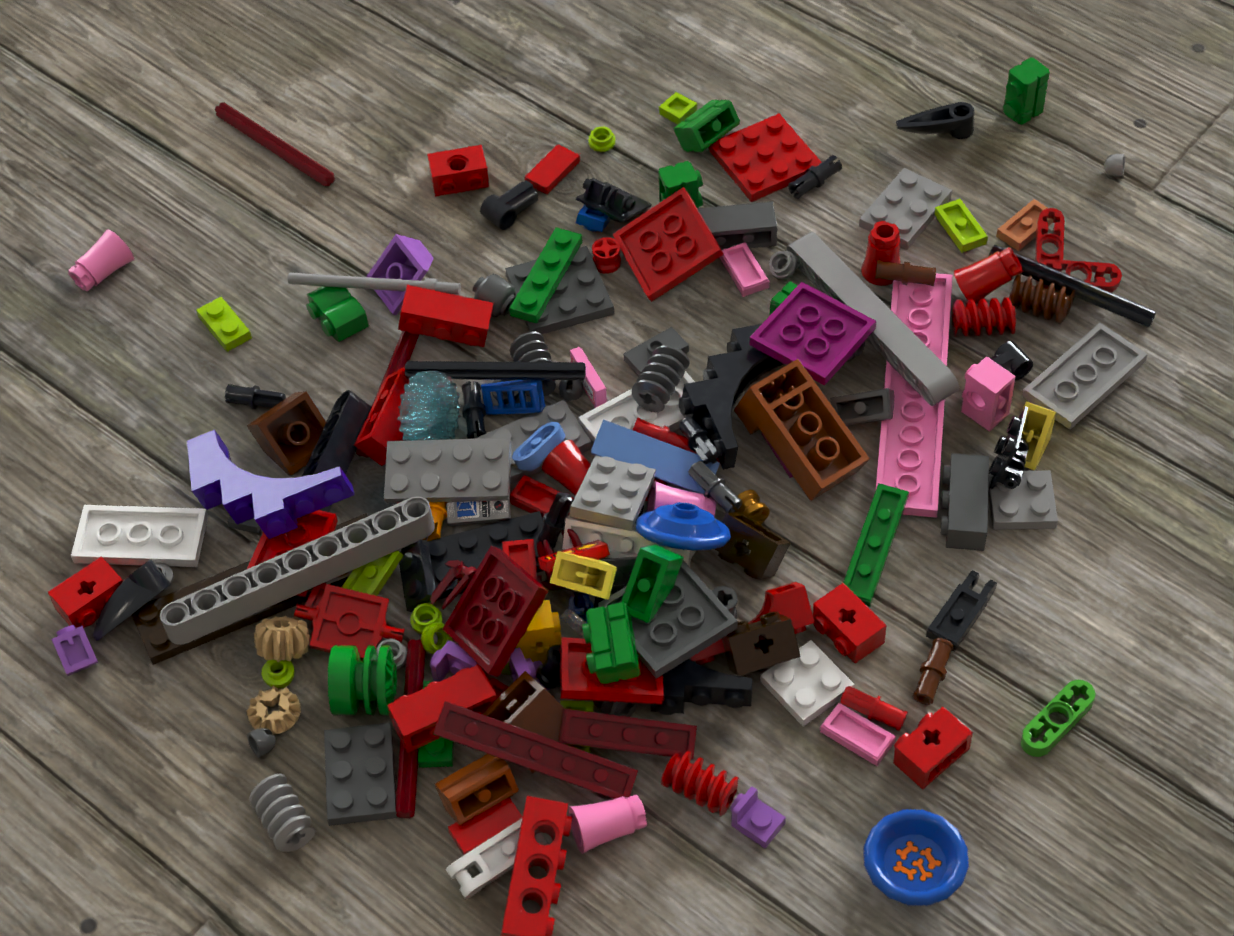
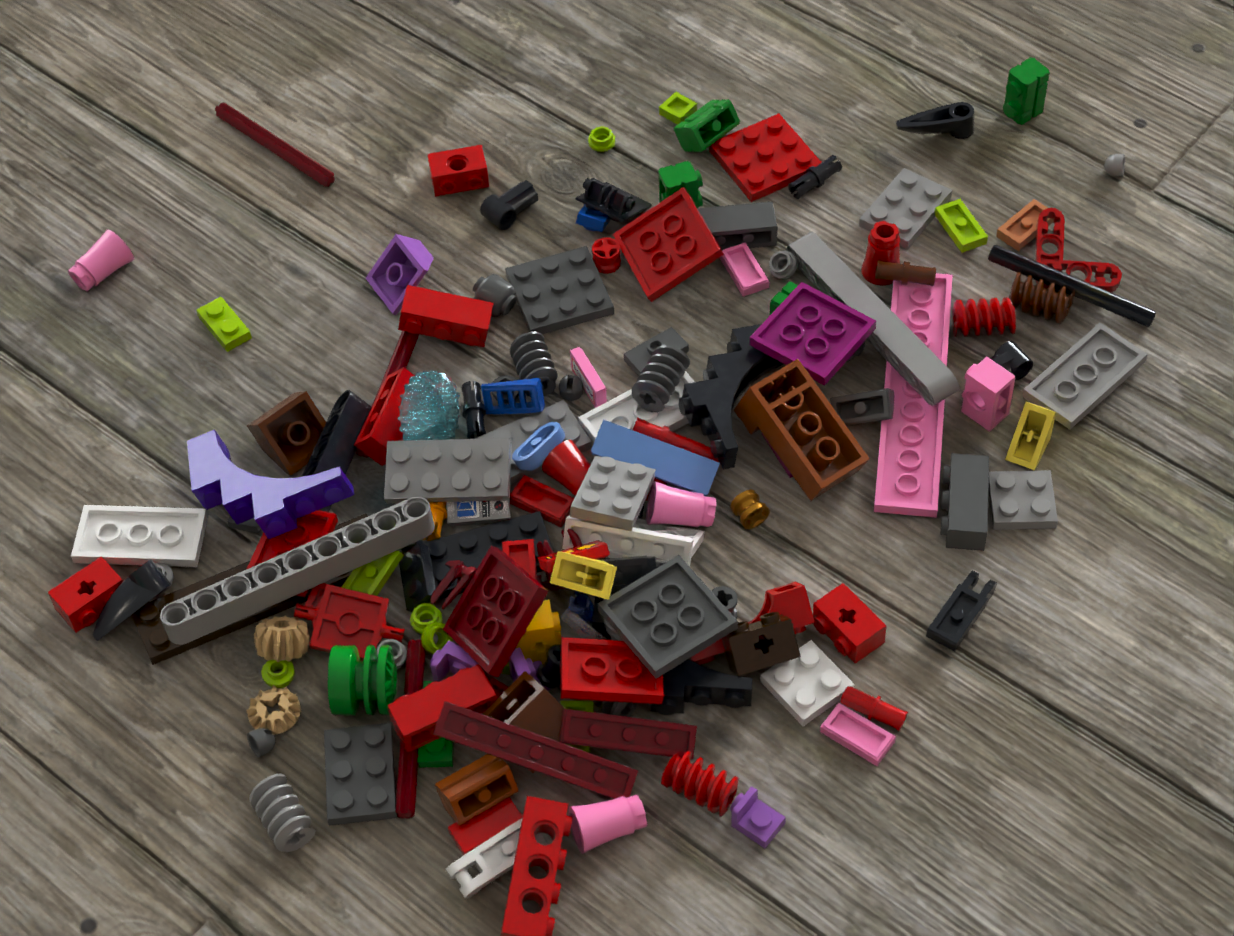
medium lavender bracket [52,625,98,676] -> none
black axle [225,384,286,409] -> none
light grey bar [288,273,461,295] -> none
green brick [306,286,369,342] -> none
black axle [405,361,586,380] -> none
green plate [509,227,583,324] -> none
red tile [525,144,580,194] -> none
black axle [536,492,573,550] -> none
green brick [582,602,640,684] -> none
green slope [621,544,684,623] -> none
blue piece [635,503,731,551] -> none
black axle [679,416,719,464] -> none
dark grey axle [688,461,743,513] -> none
dark brown brick [715,512,791,580] -> none
green tile [843,483,909,607] -> none
blue piece [863,809,969,906] -> none
red brick [893,706,973,790] -> none
reddish brown pin [912,638,954,705] -> none
red plant [954,247,1023,304] -> none
black hinge [989,406,1029,489] -> none
bright green beam [1021,680,1095,757] -> none

